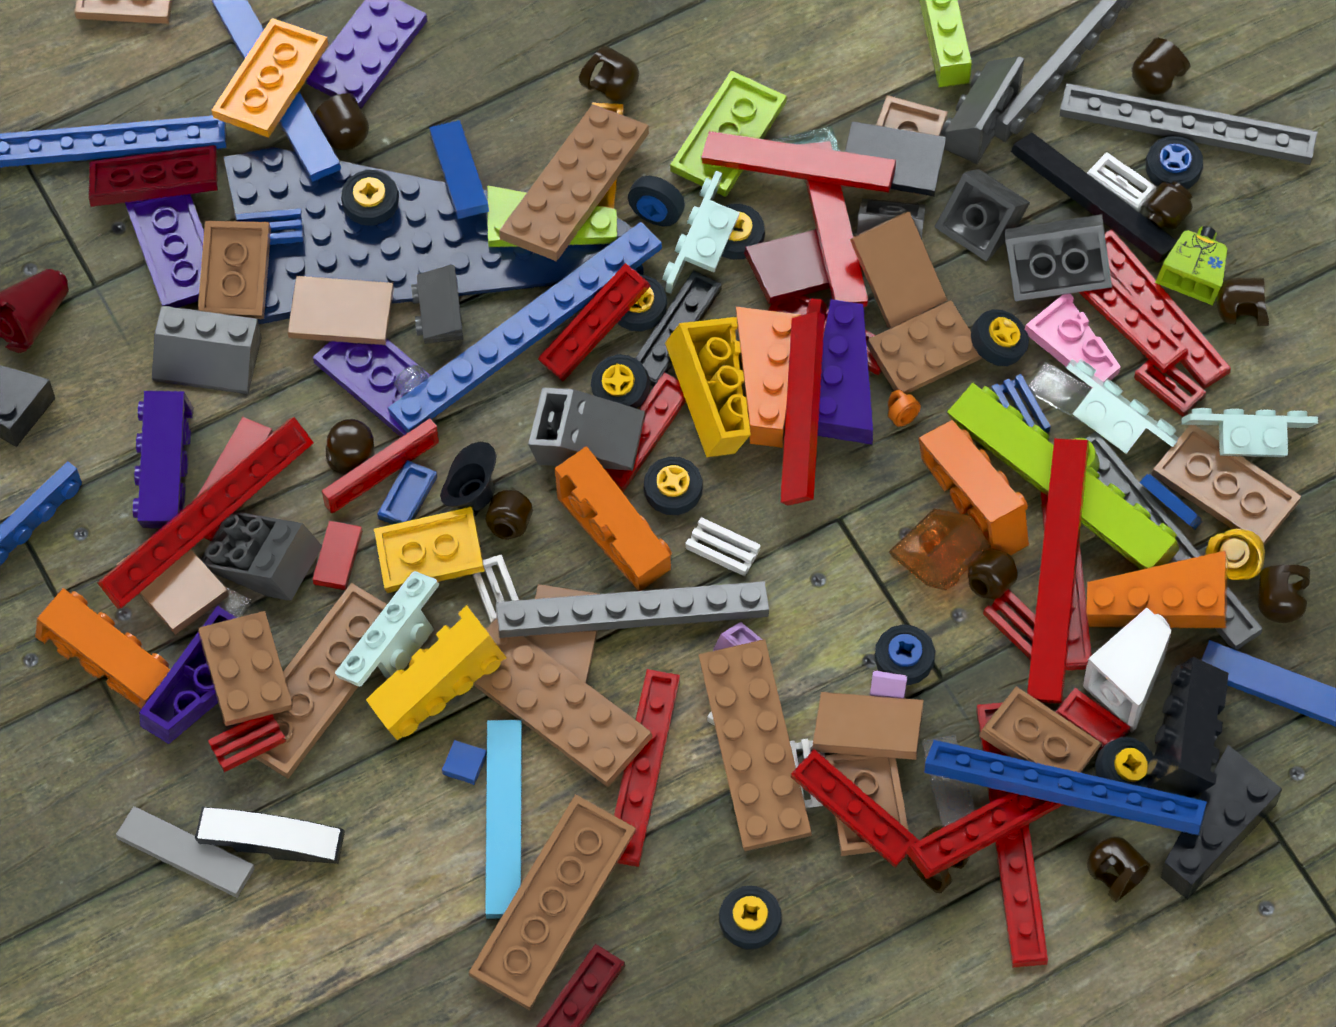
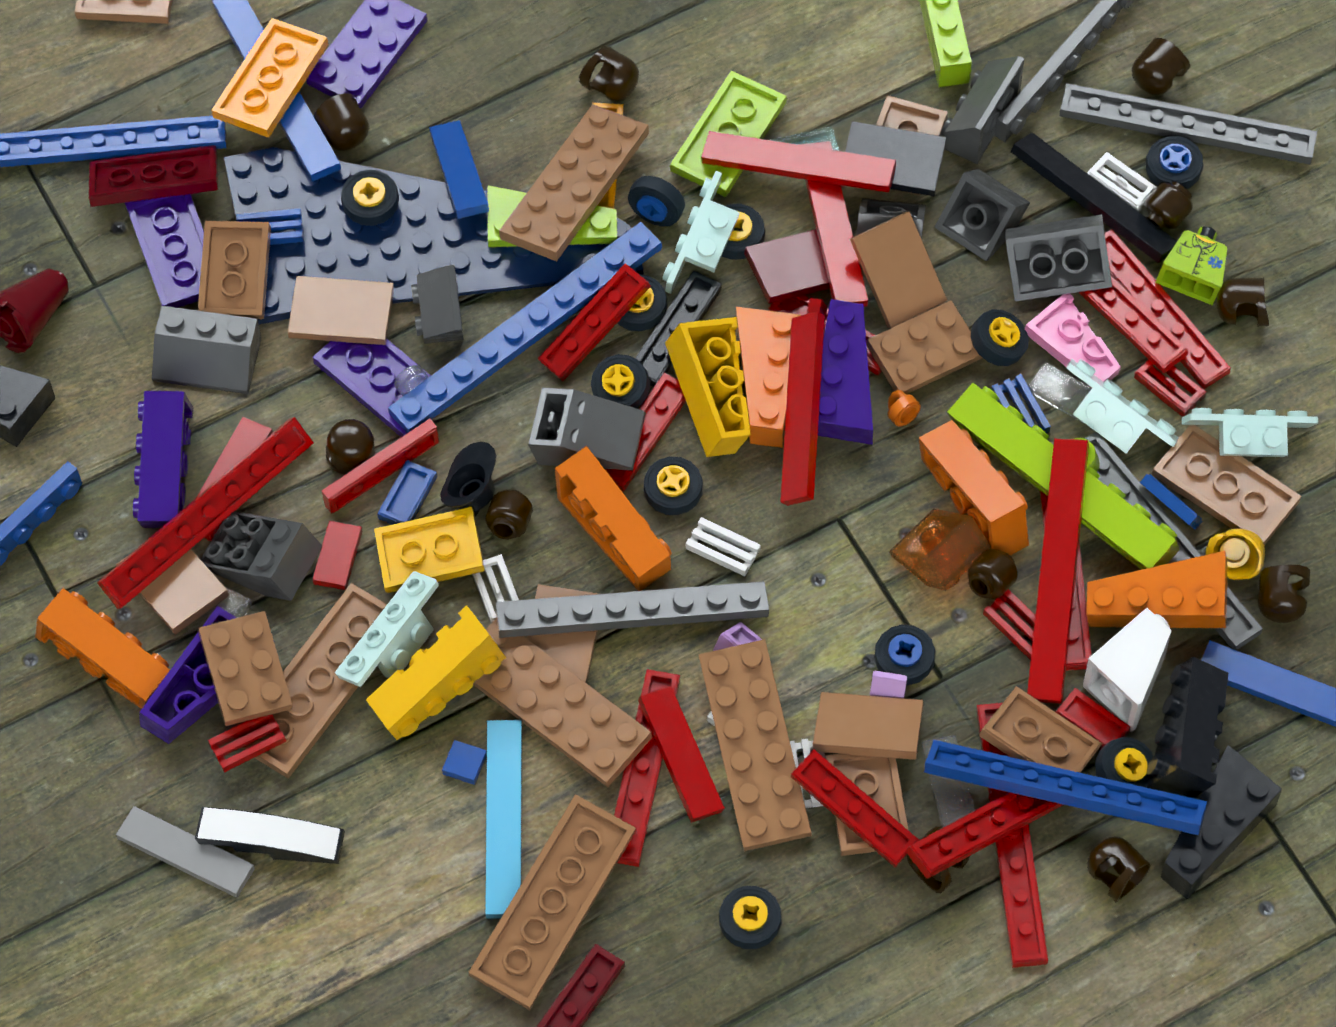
none -> red tile [638,686,724,823]

